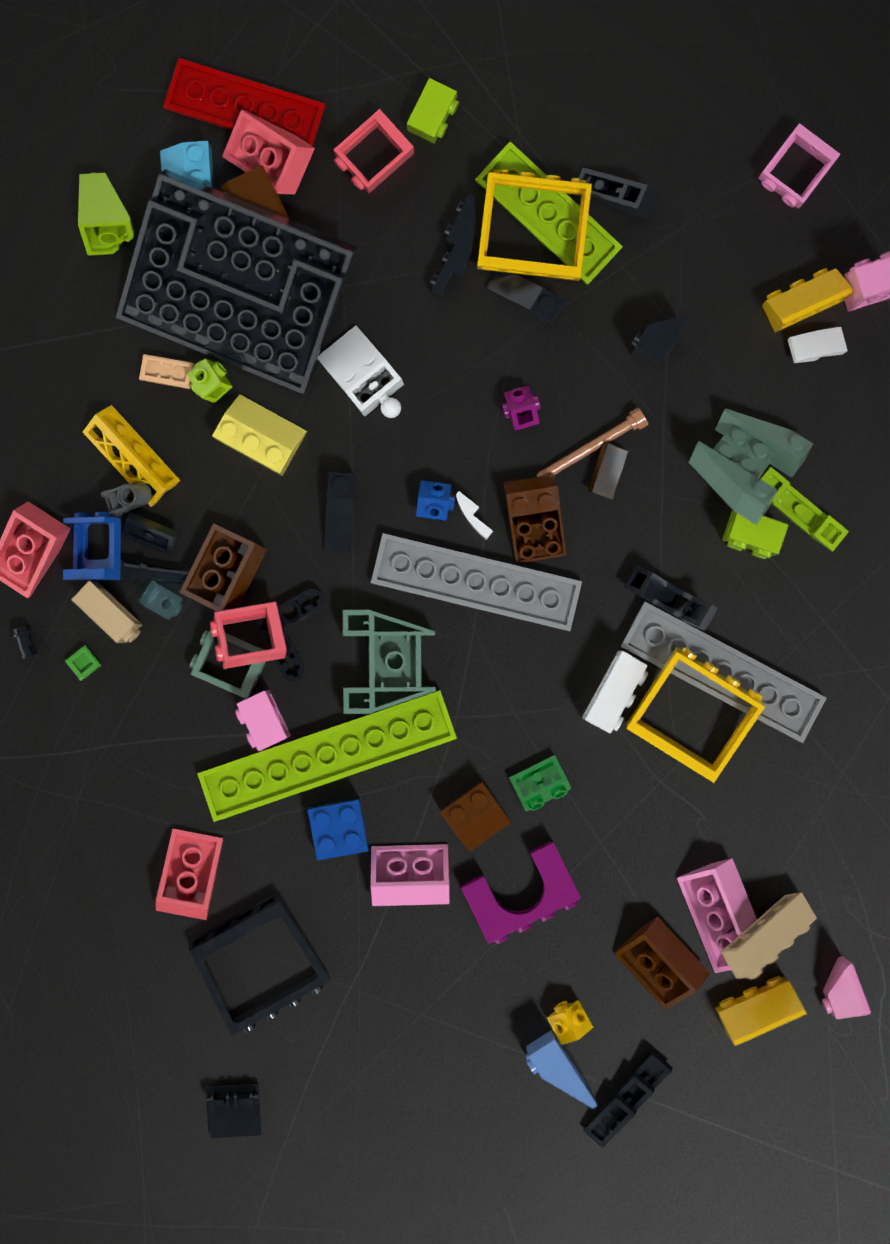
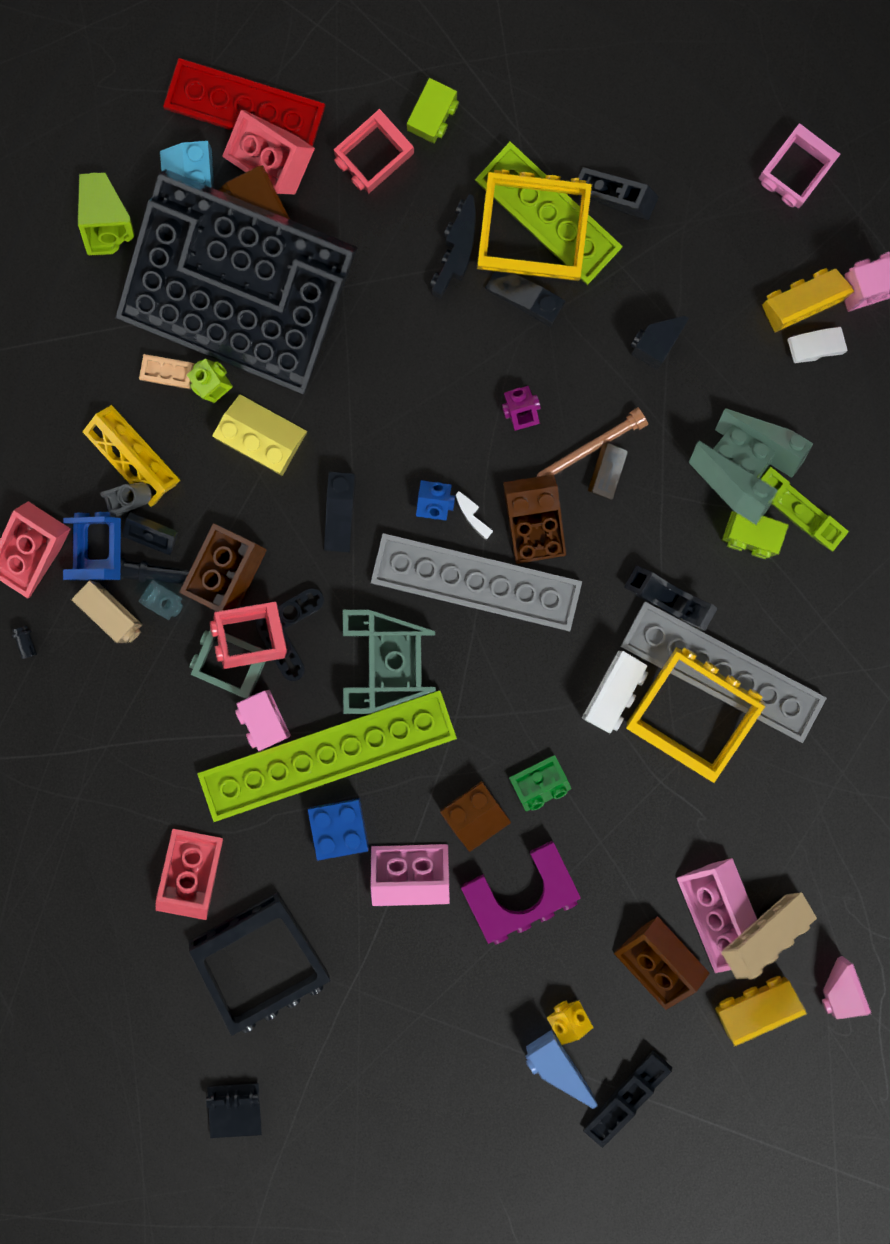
bright green tile [65,645,102,681] -> none
white slope [318,326,404,418] -> none

